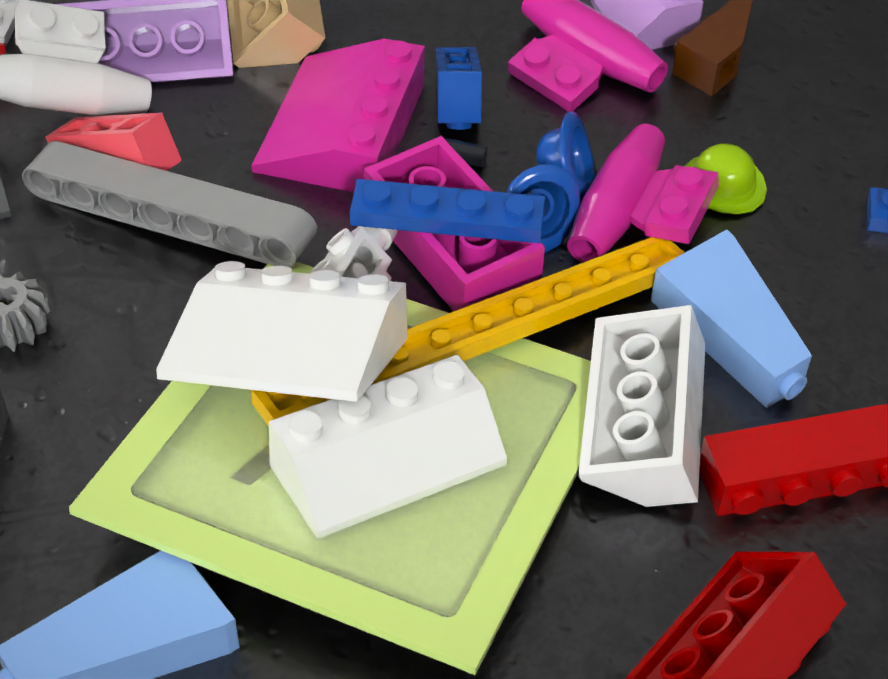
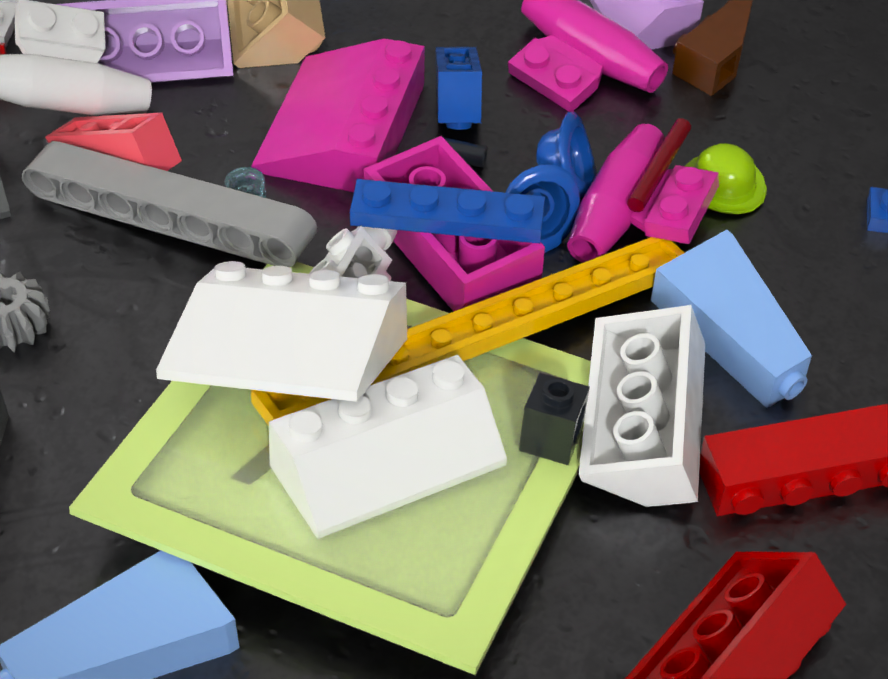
none -> clear light blue bush [225,167,266,198]
none -> black brick [519,373,590,465]
none -> dark red bar [627,118,691,212]

